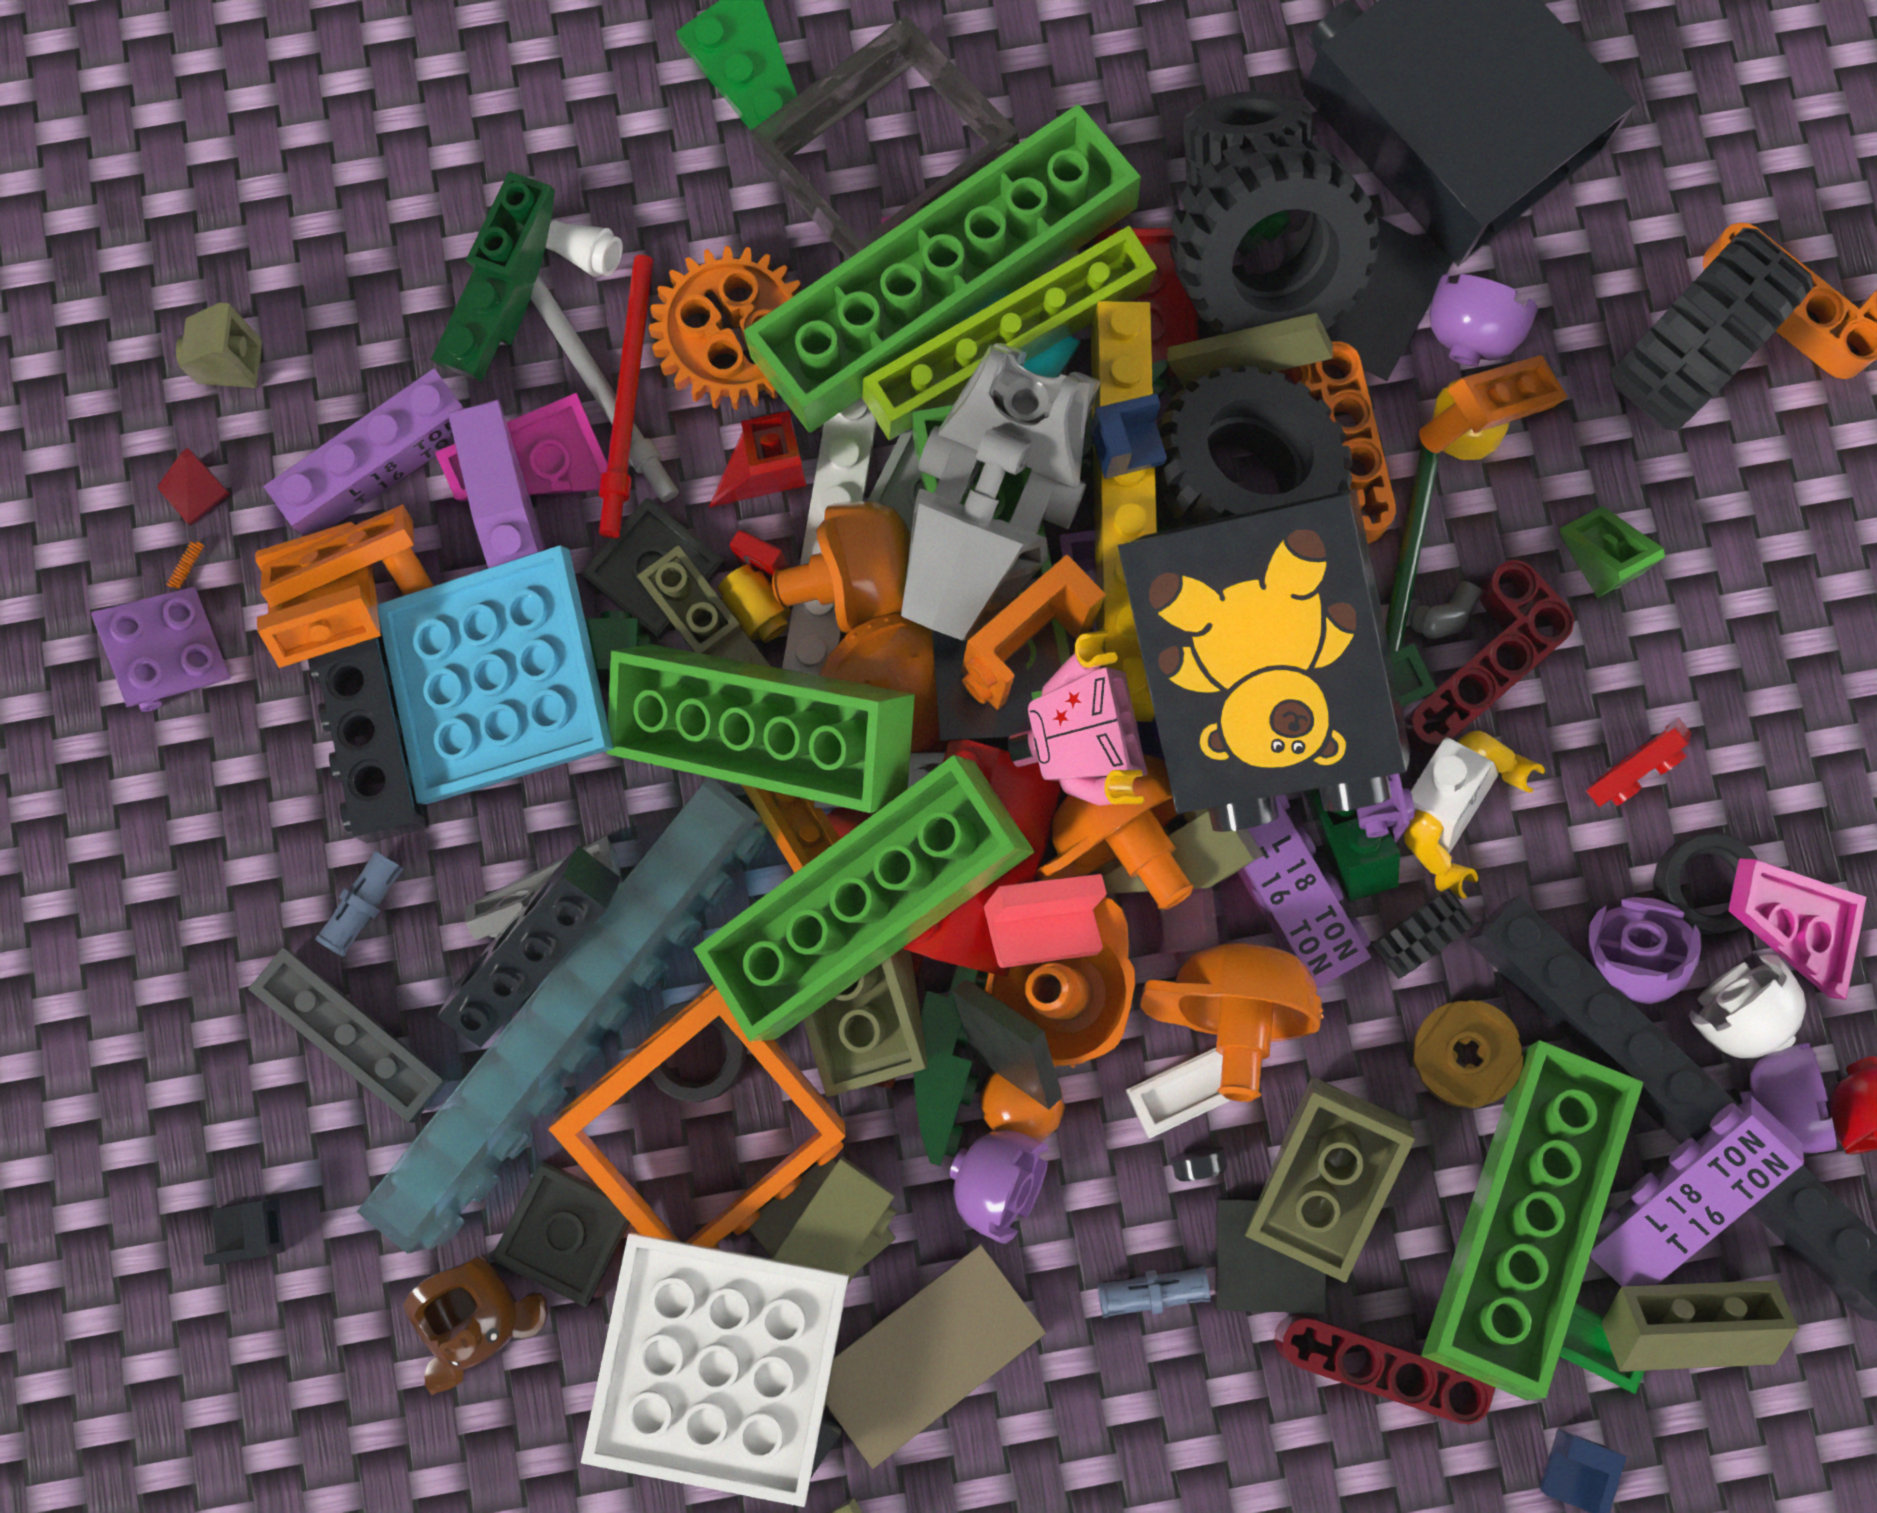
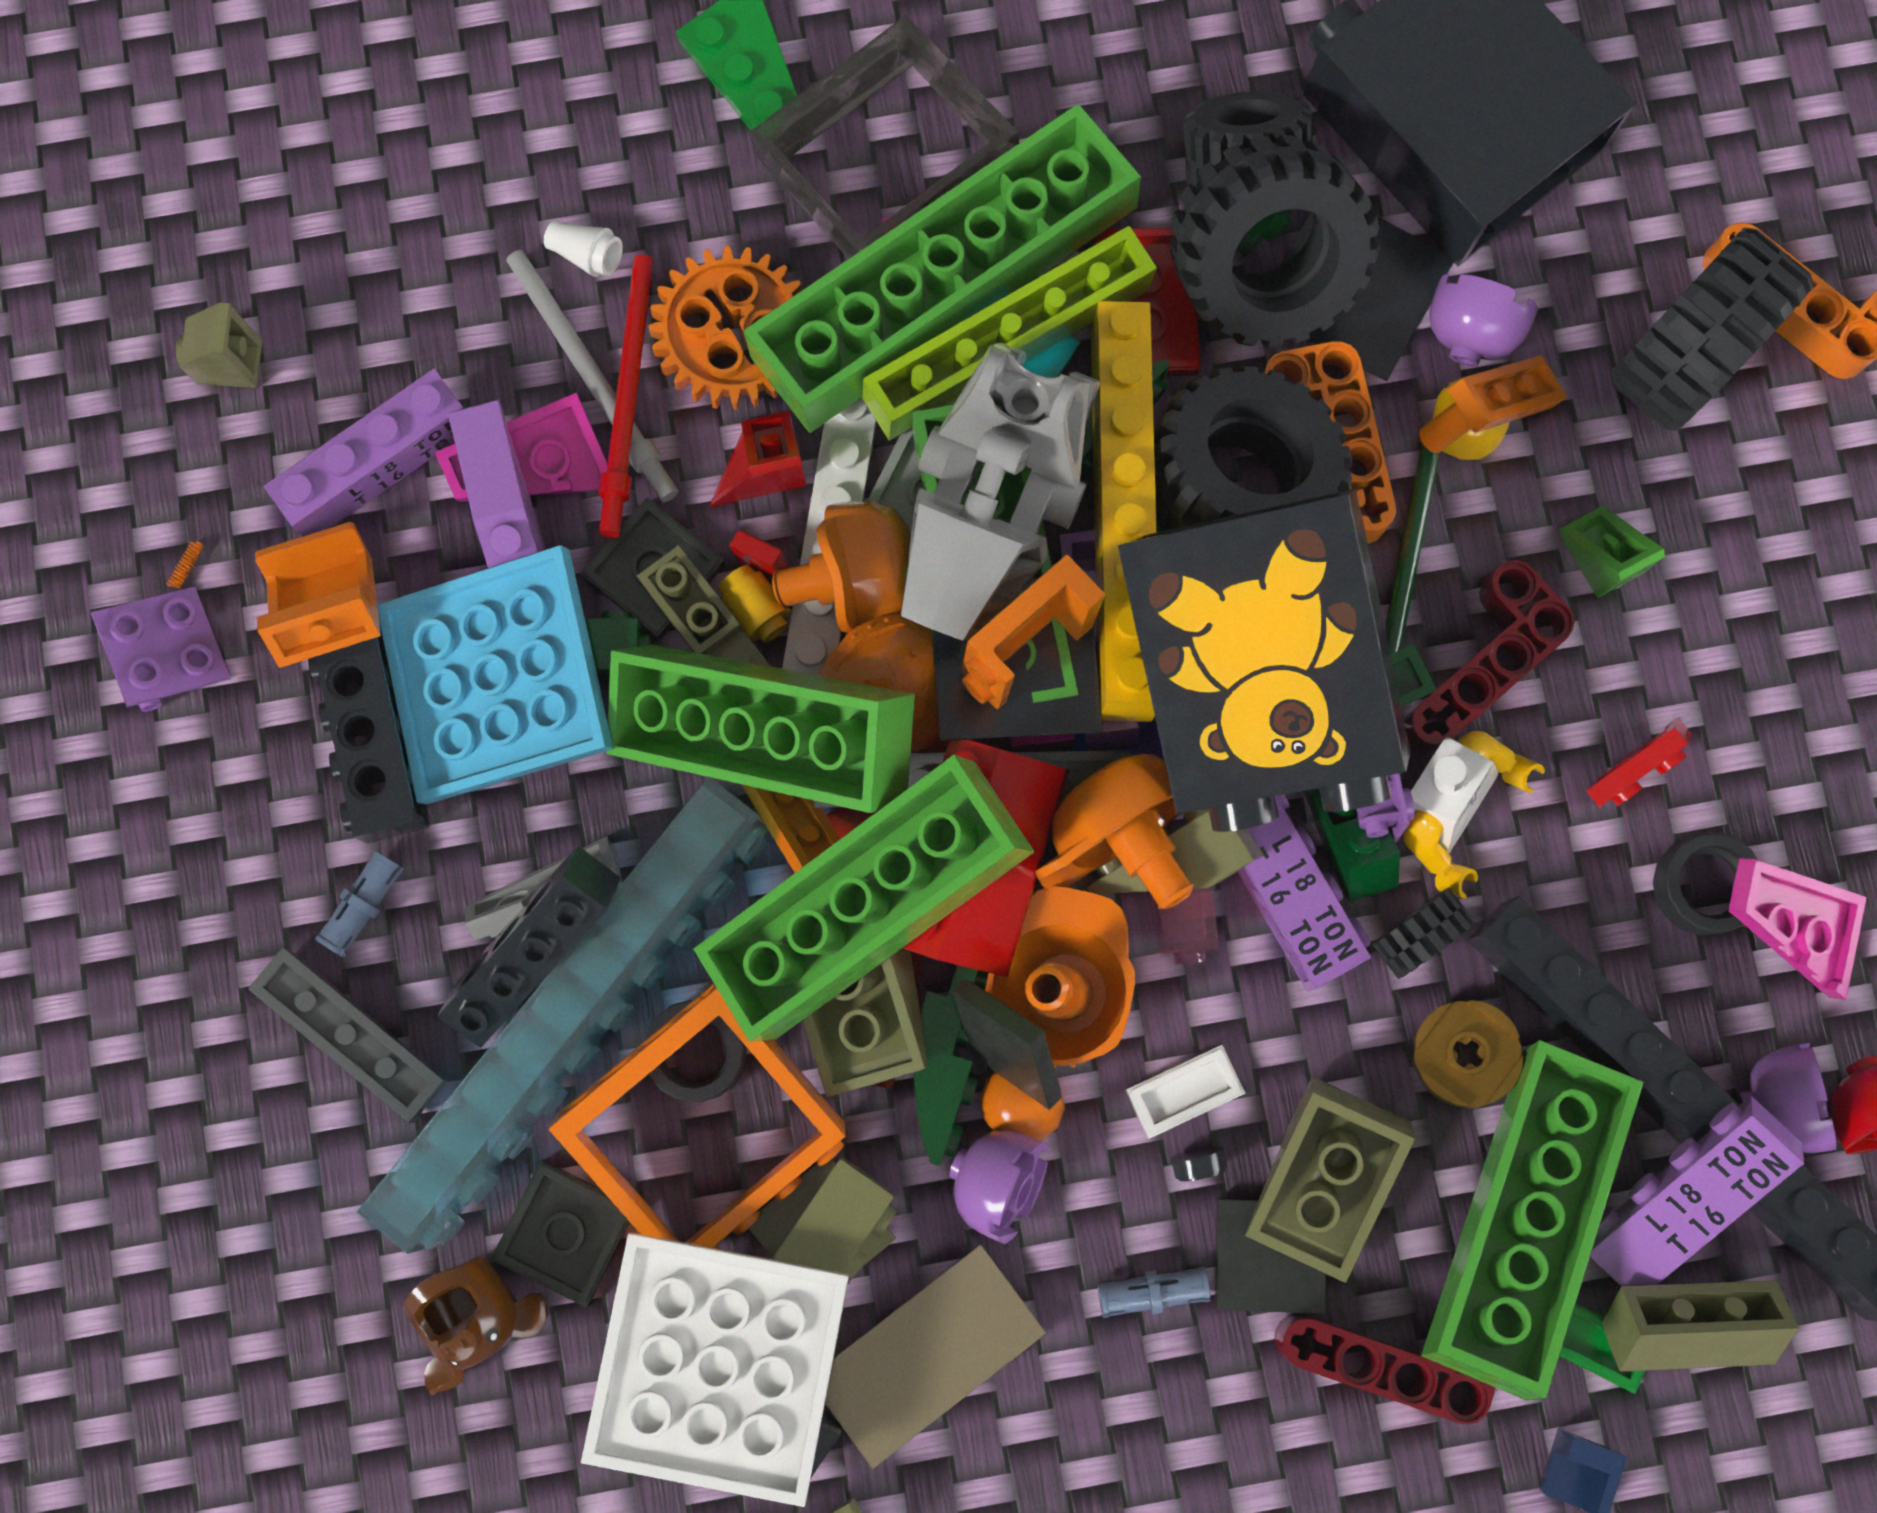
dark red slope [157,448,230,526] -> none
black panel [203,1198,284,1266] -> none
orange piece [260,504,434,608] -> none
dark green slope [431,171,555,382] -> none
coral panel [984,874,1107,968] -> none
bright pink torso [1008,630,1147,806] -> none
dark blue panel [1089,394,1167,479] -> none
orange piece [1140,943,1324,1102] -> none
olive tile [1167,313,1333,389] -> none
dark grey arm [1410,581,1482,639] -> none
medium lavender cylinder [1588,897,1701,1004] -> none
white cylinder [1689,954,1806,1058] -> none

